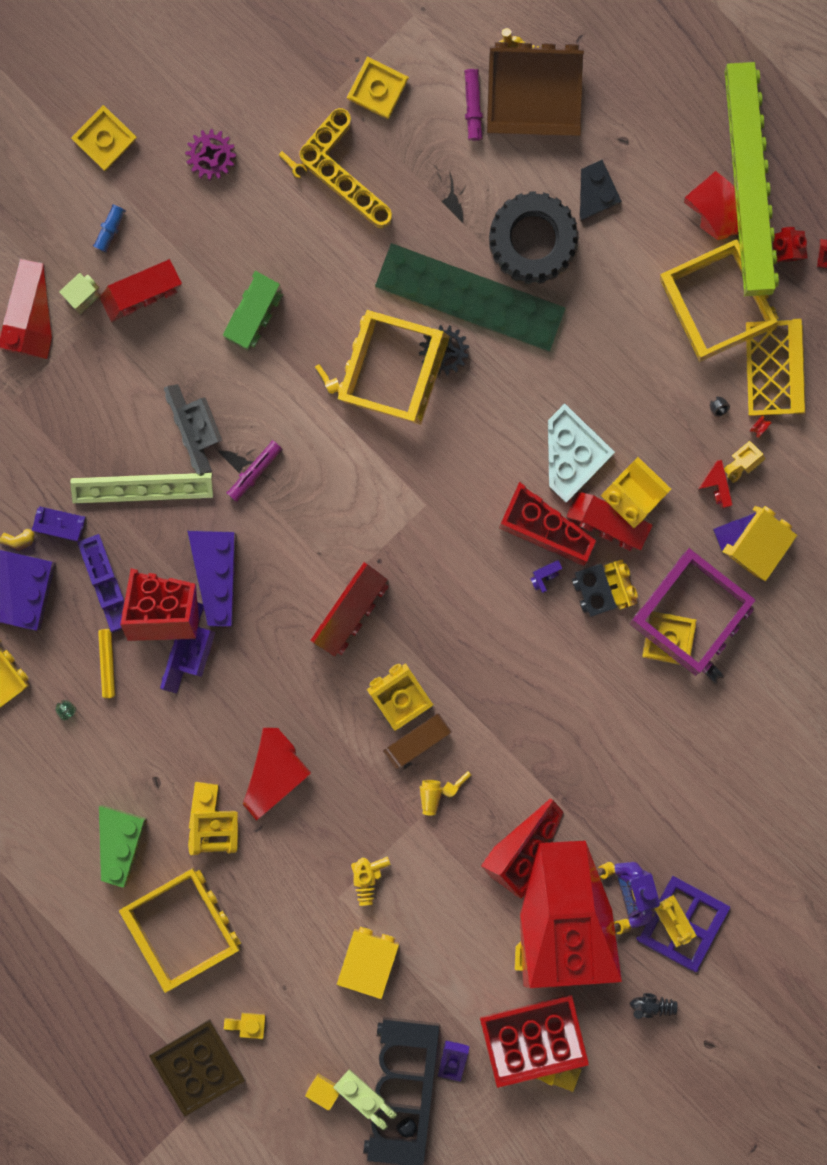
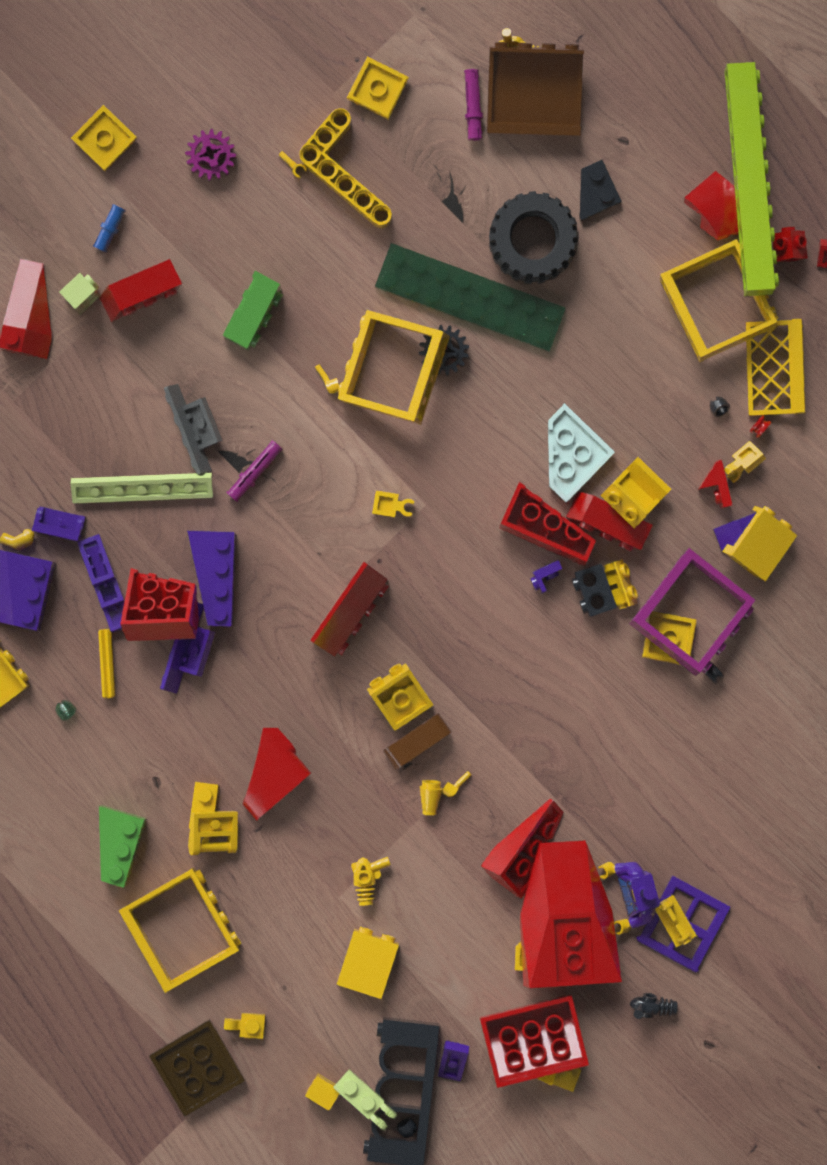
none -> yellow plate [372,491,414,518]

